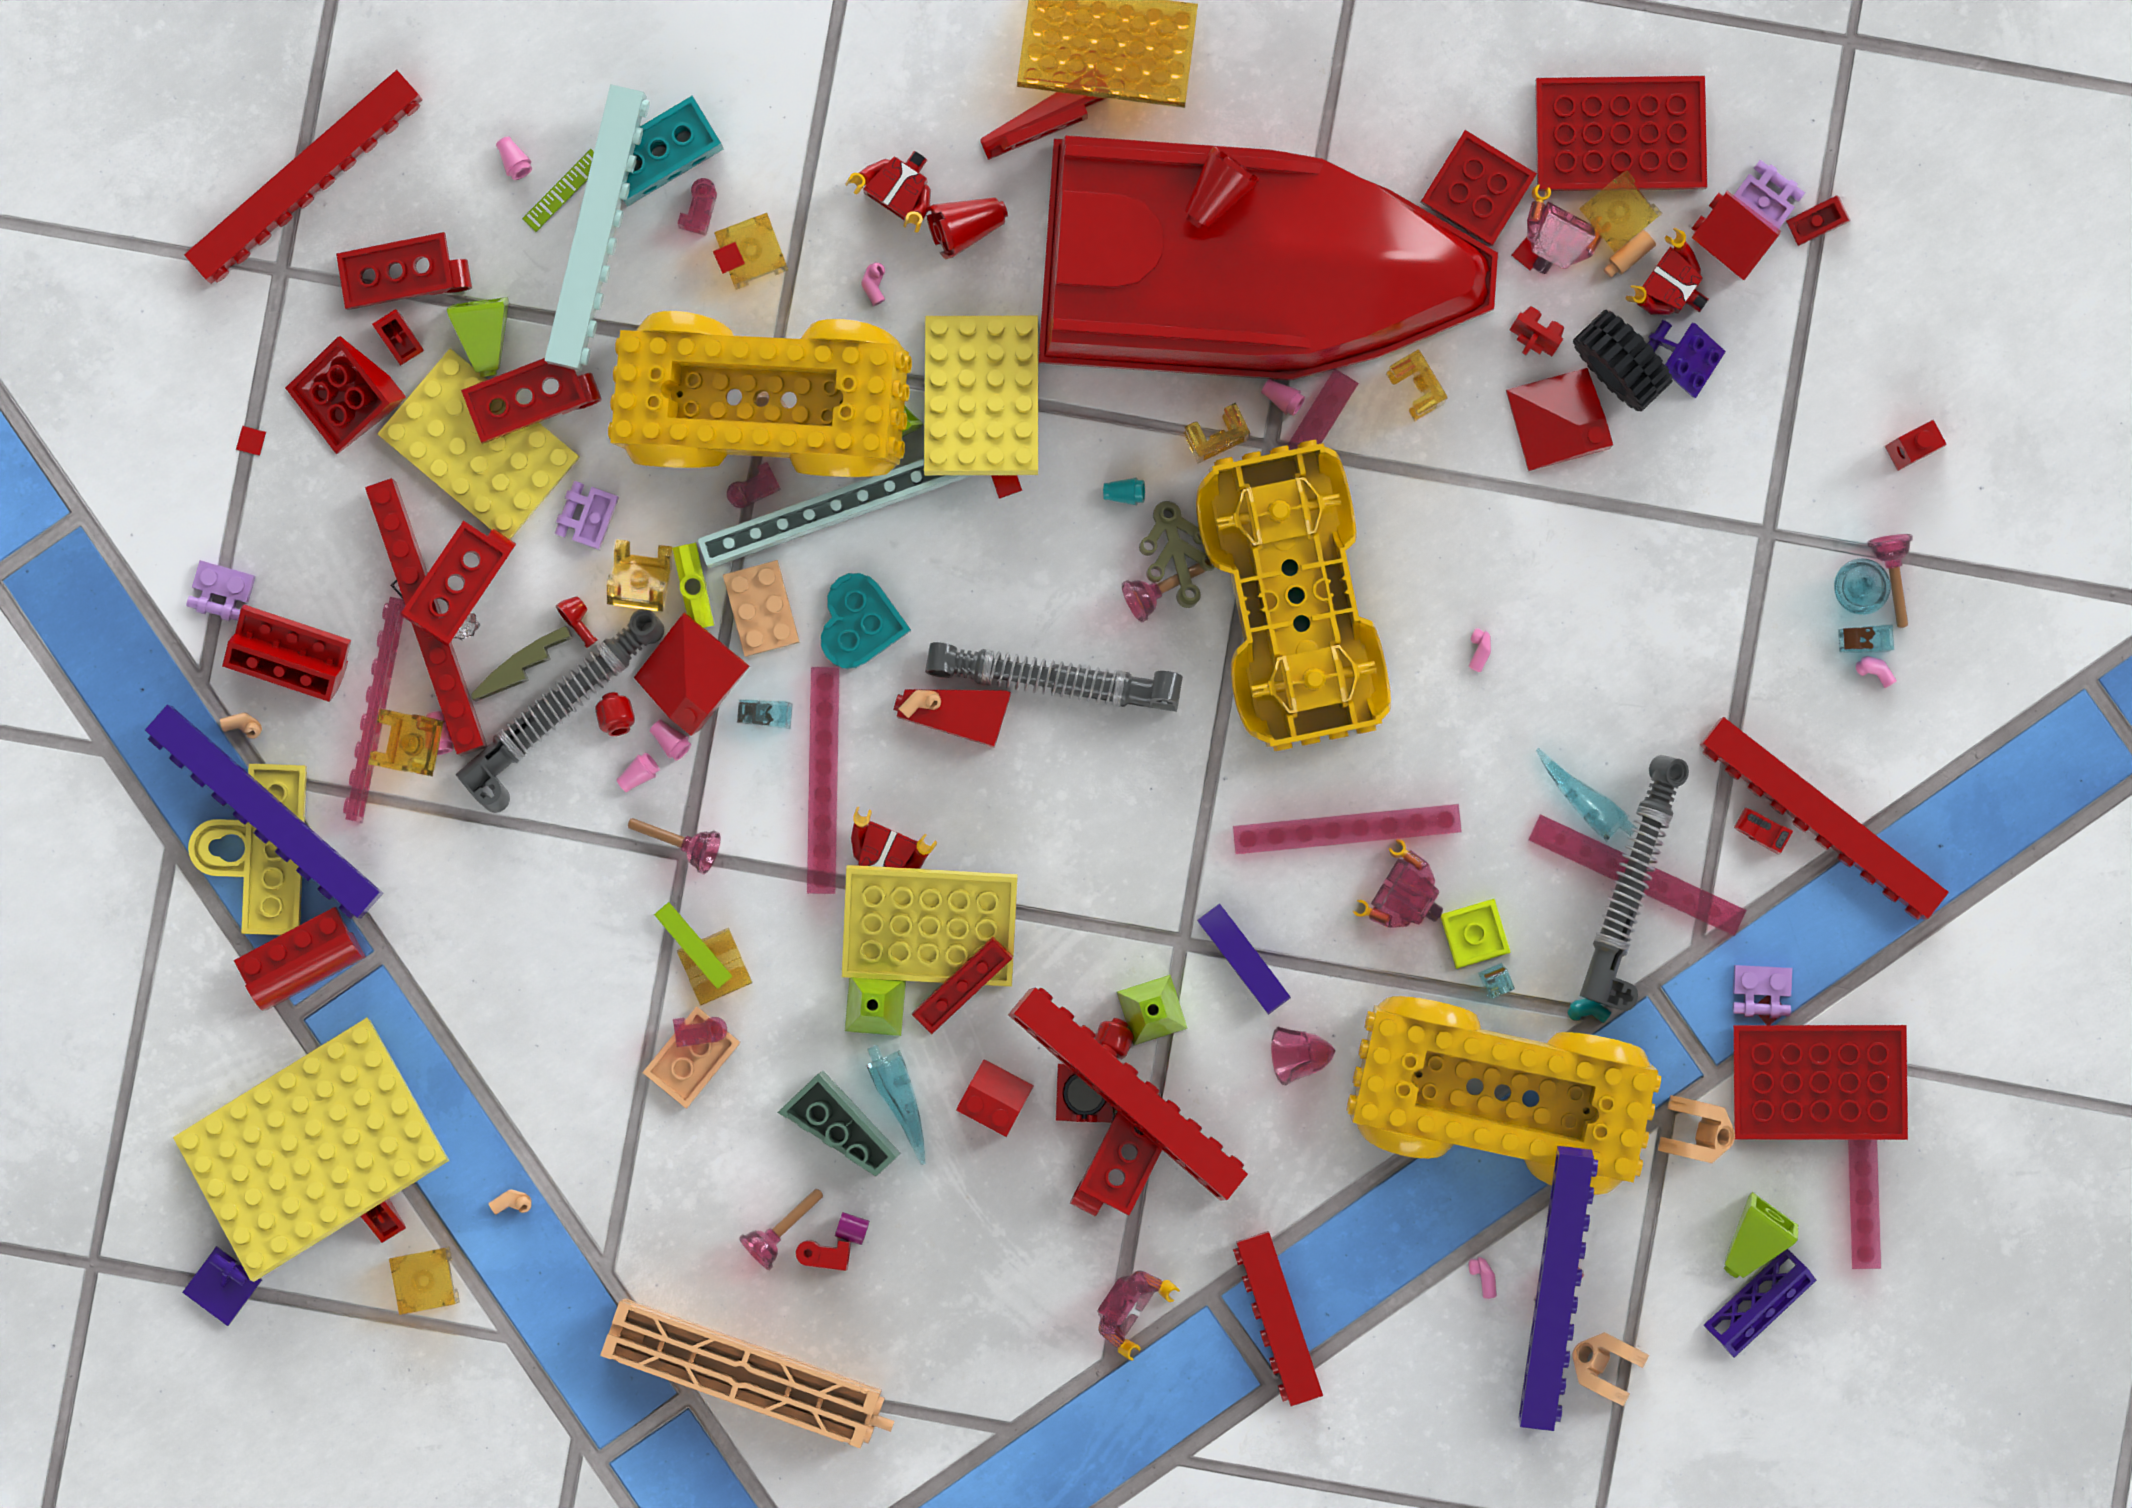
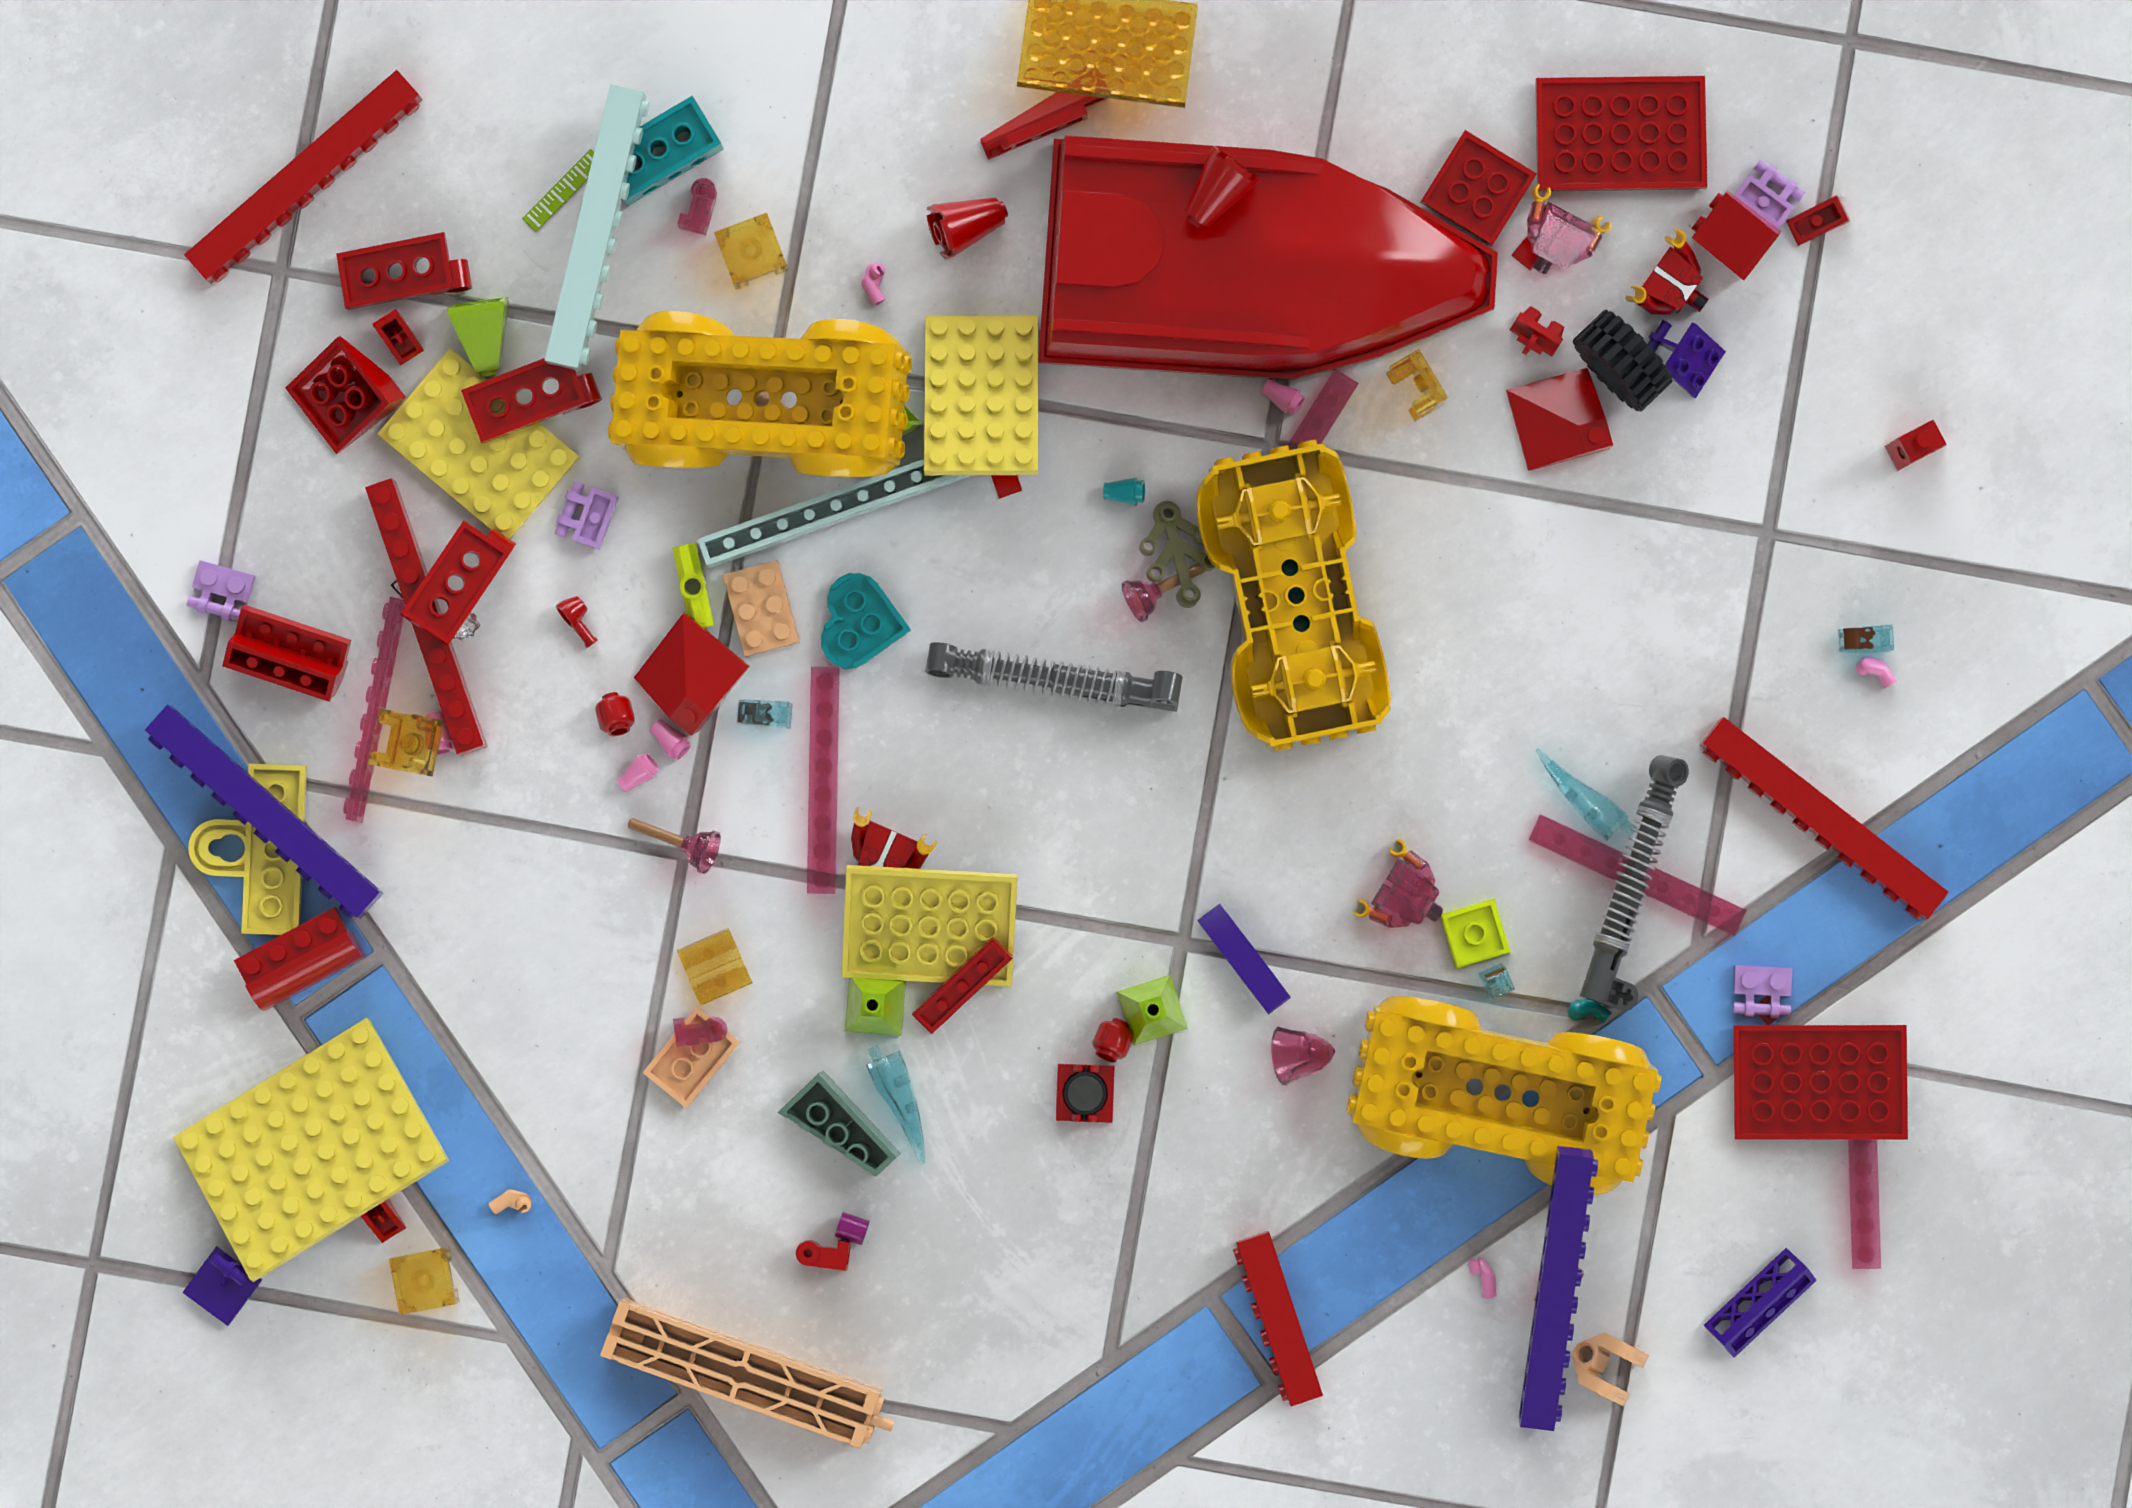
light nougat arm [220,712,262,739] -> none
red sticker [236,426,266,456] -> none
dark grey piece [455,609,664,813] -> none
olive slope [471,626,573,702] -> none
bright pink cone [496,136,532,180] -> none
clear yellow panel [607,539,672,612] -> none
lime sticker [654,902,732,989] -> none
red sticker [713,242,745,274] -> none
clear pink leg [726,462,781,508] -> none
clear pink piece [739,1189,823,1271] -> none
red torso [845,151,931,233] -> none
red slope [893,689,1011,748] -> none
light nougat arm [899,690,941,718] -> none
red slope [956,1059,1034,1137] -> none
red brick [1008,987,1248,1201] -> none
red hinge [1070,1111,1162,1216] -> none
clear pink torso [1097,1271,1180,1361] -> none
clear yellow panel [1183,403,1250,464] -> none
clear pink plate [1233,804,1462,855] -> none
bright pink arm [1469,629,1491,672] -> none
clear yellow panel [1579,171,1662,252] -> none
light nougat cylinder [1604,230,1656,278] -> none
light nougat piece [1657,1095,1735,1163] -> none
lime slope [1724,1192,1799,1278] -> none
red leg [1734,808,1793,854] -> none
clear light blue cone [1834,558,1891,615] -> none
clear pink piece [1867,534,1913,628] -> none

